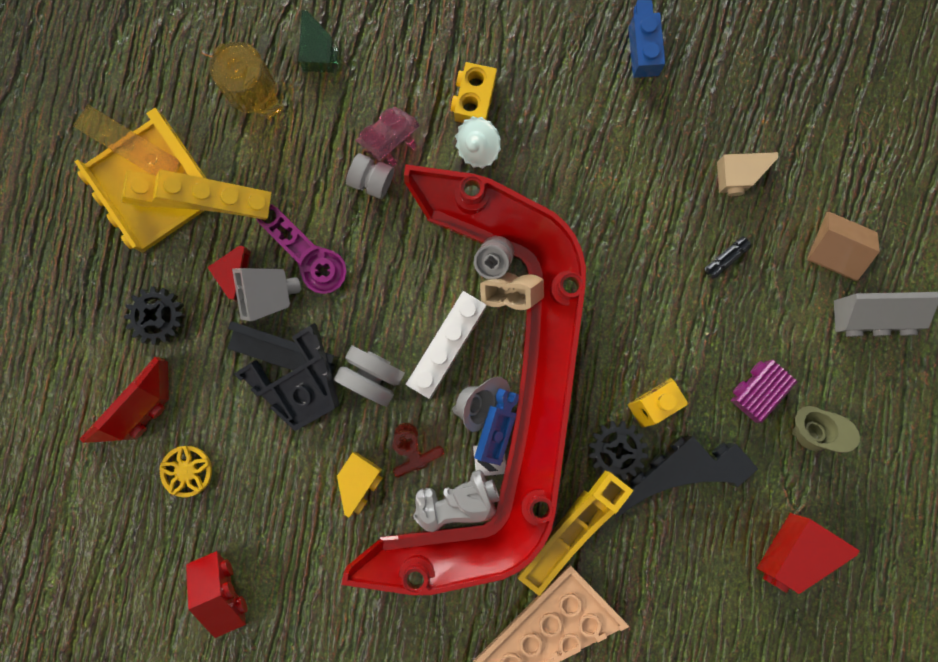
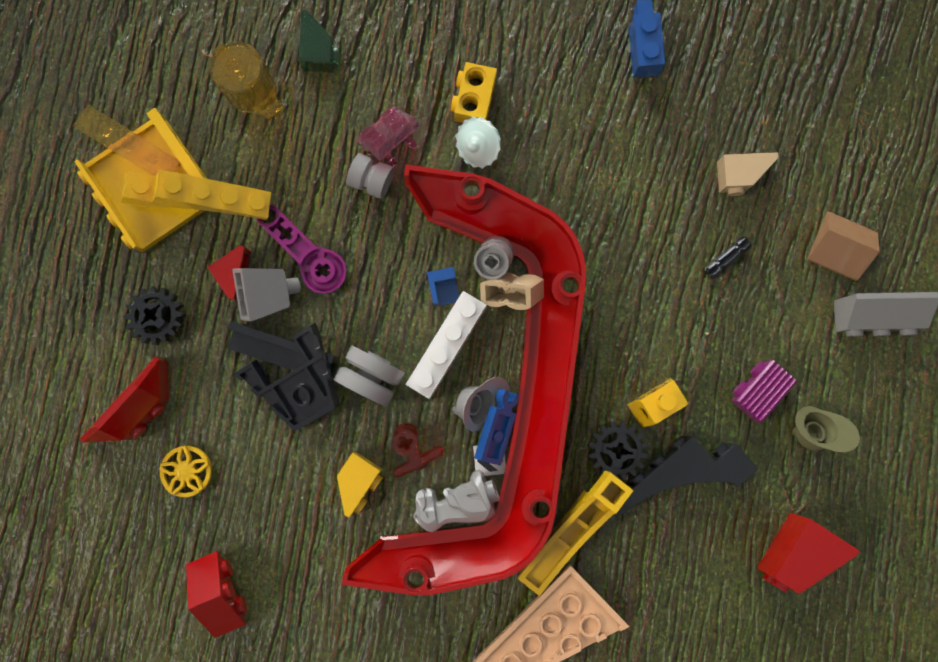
none -> blue panel [427,267,459,307]

